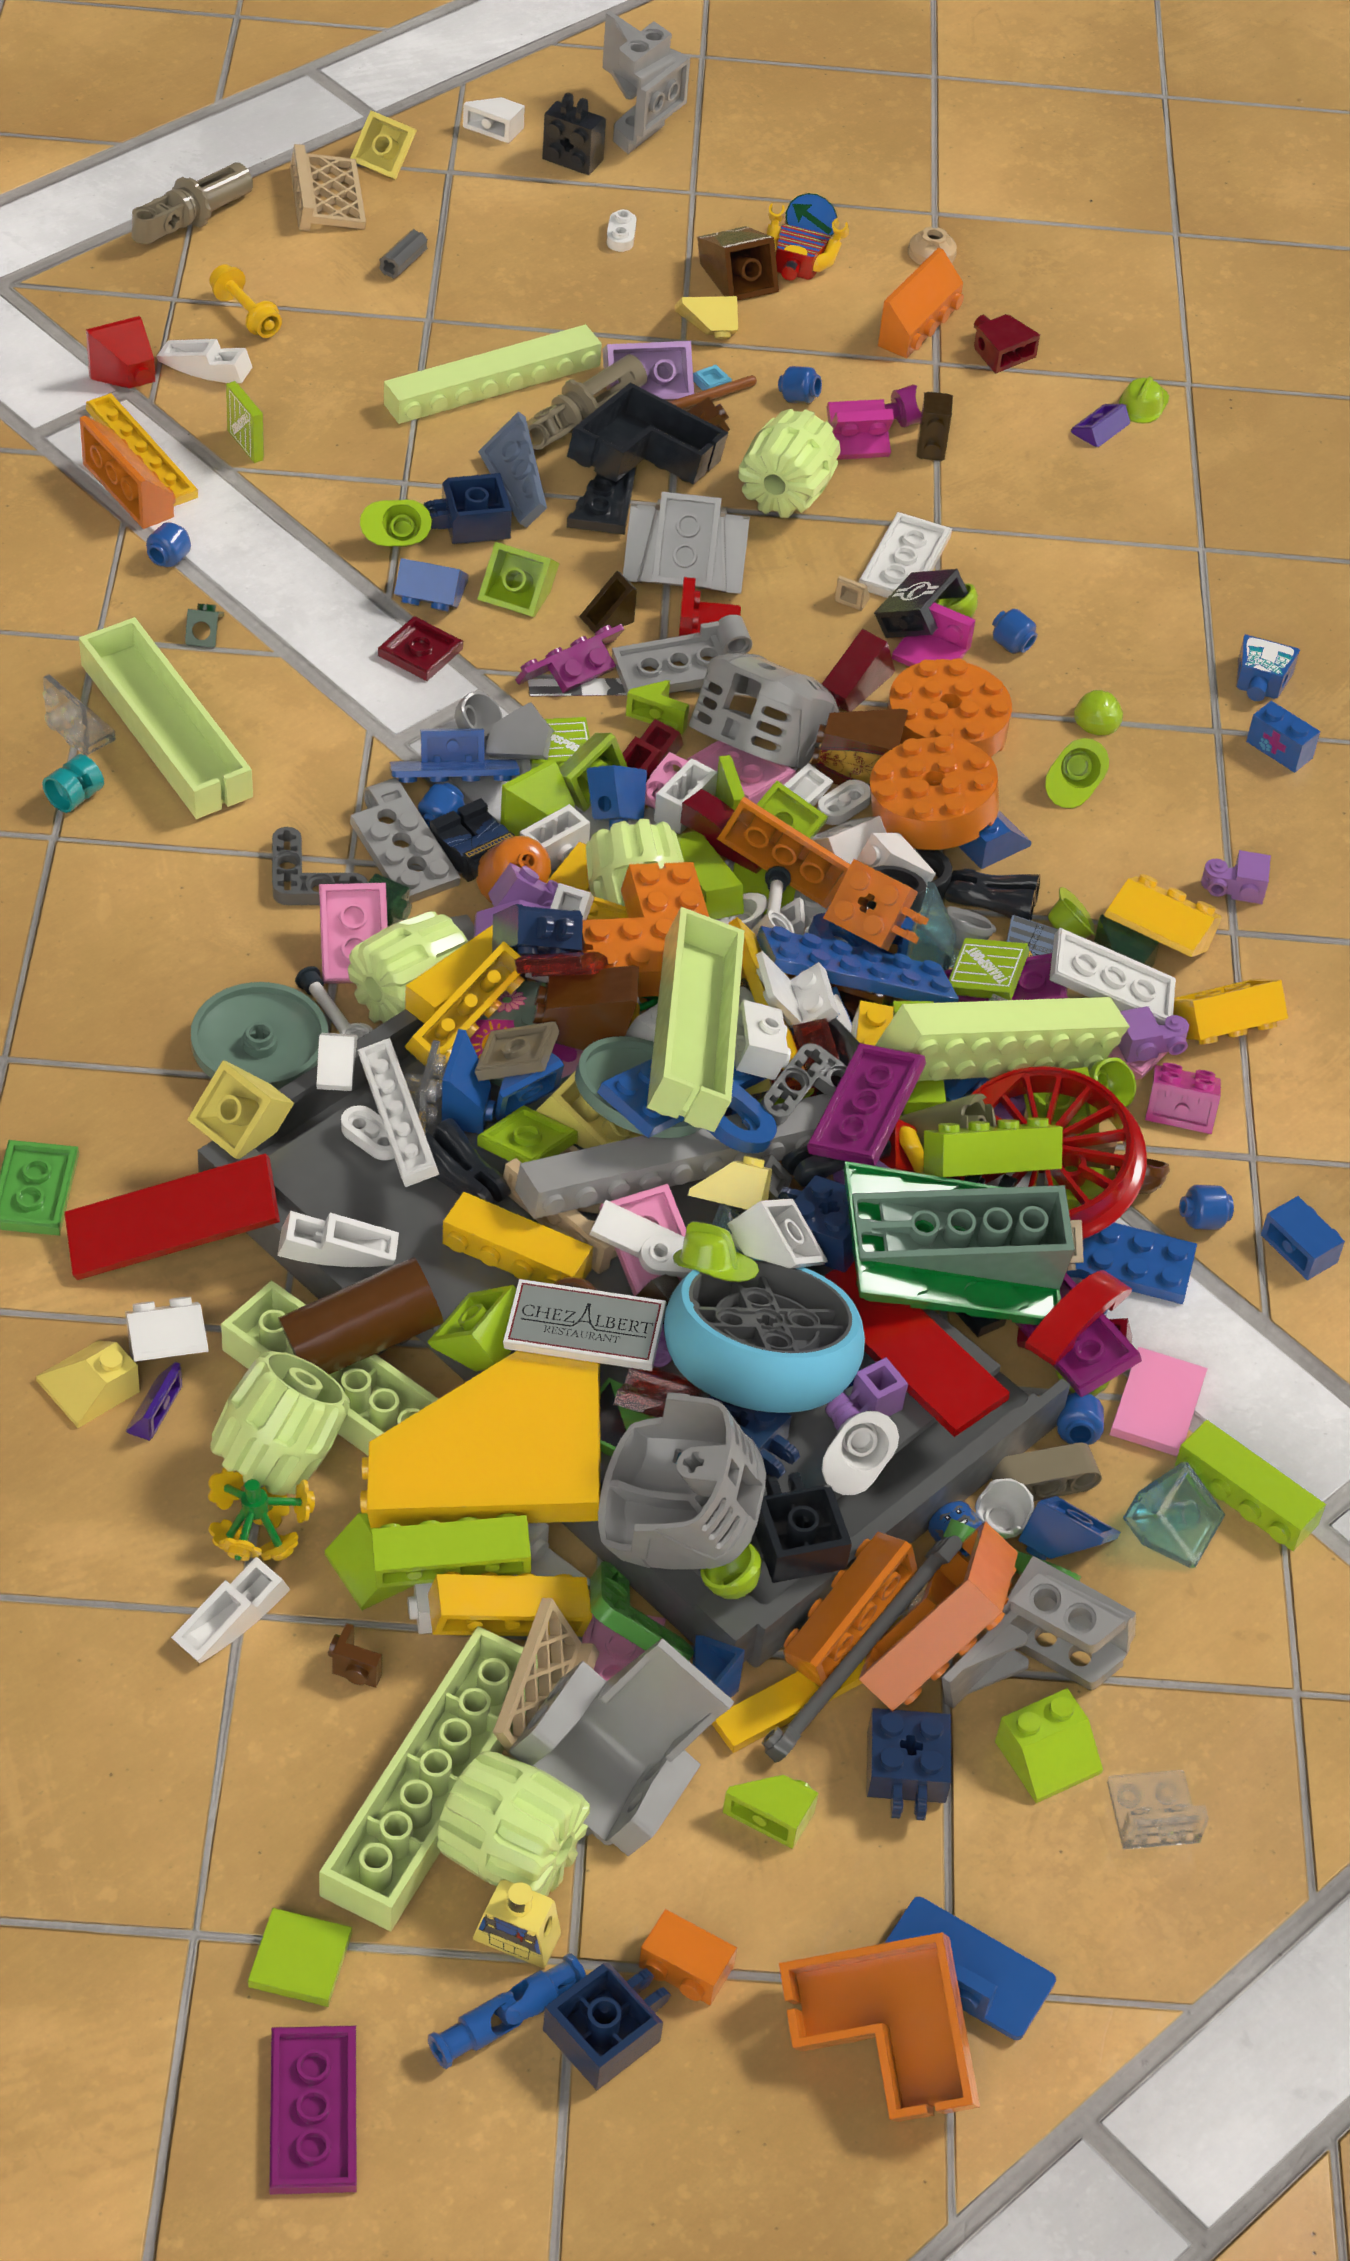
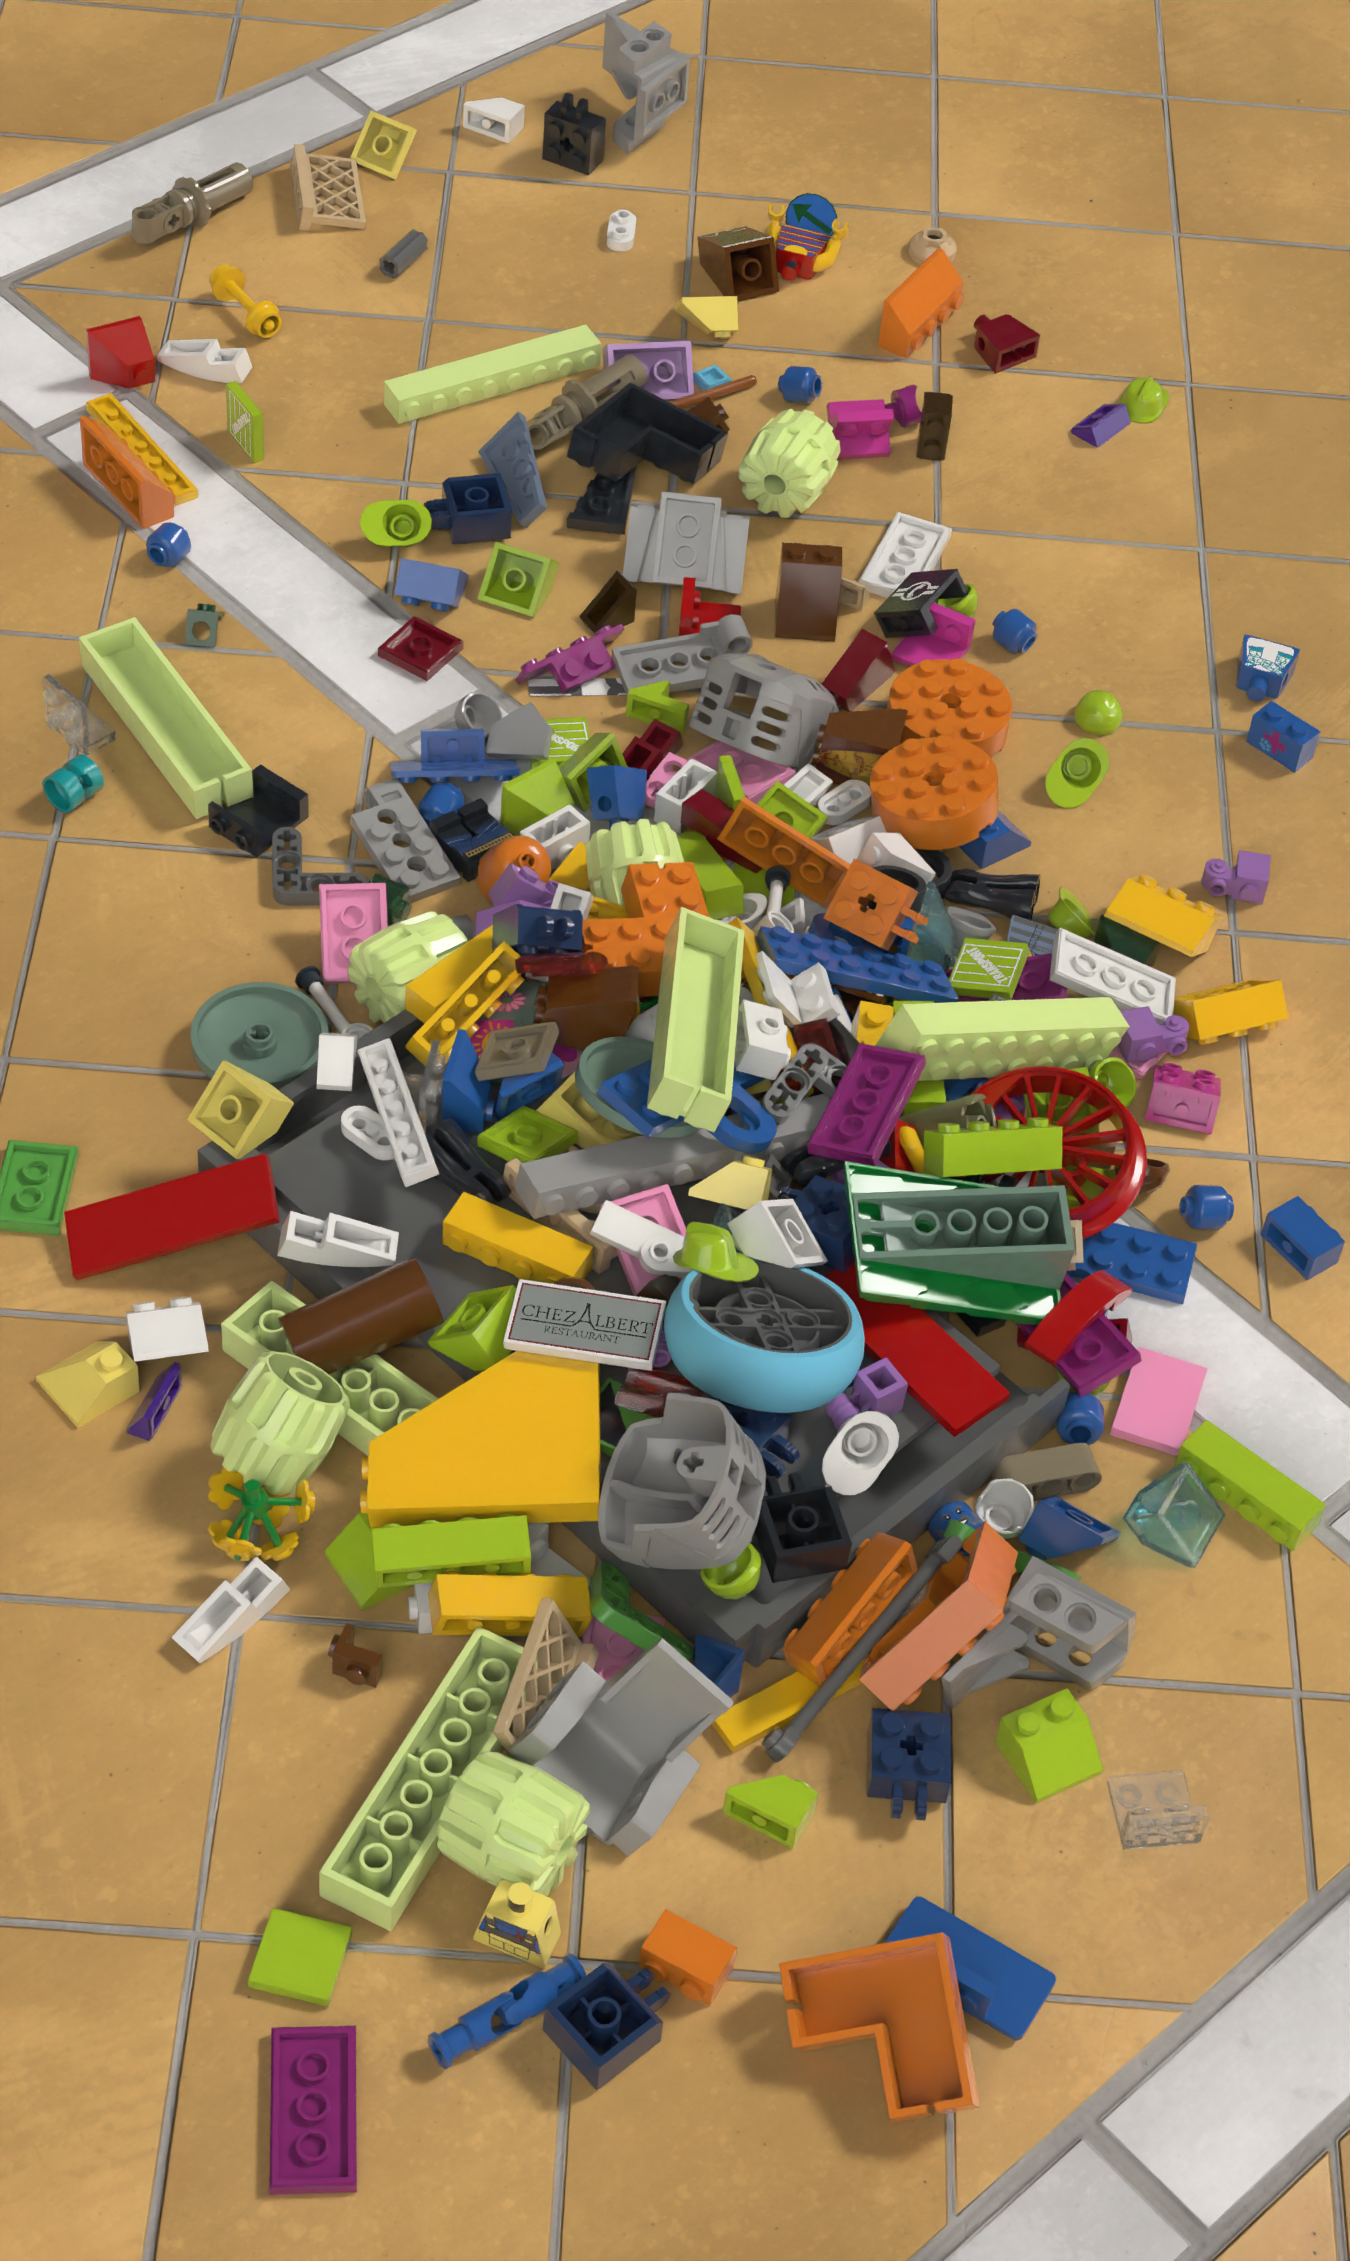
none -> black panel [208,764,309,858]
none -> reddish brown slope [775,542,842,642]

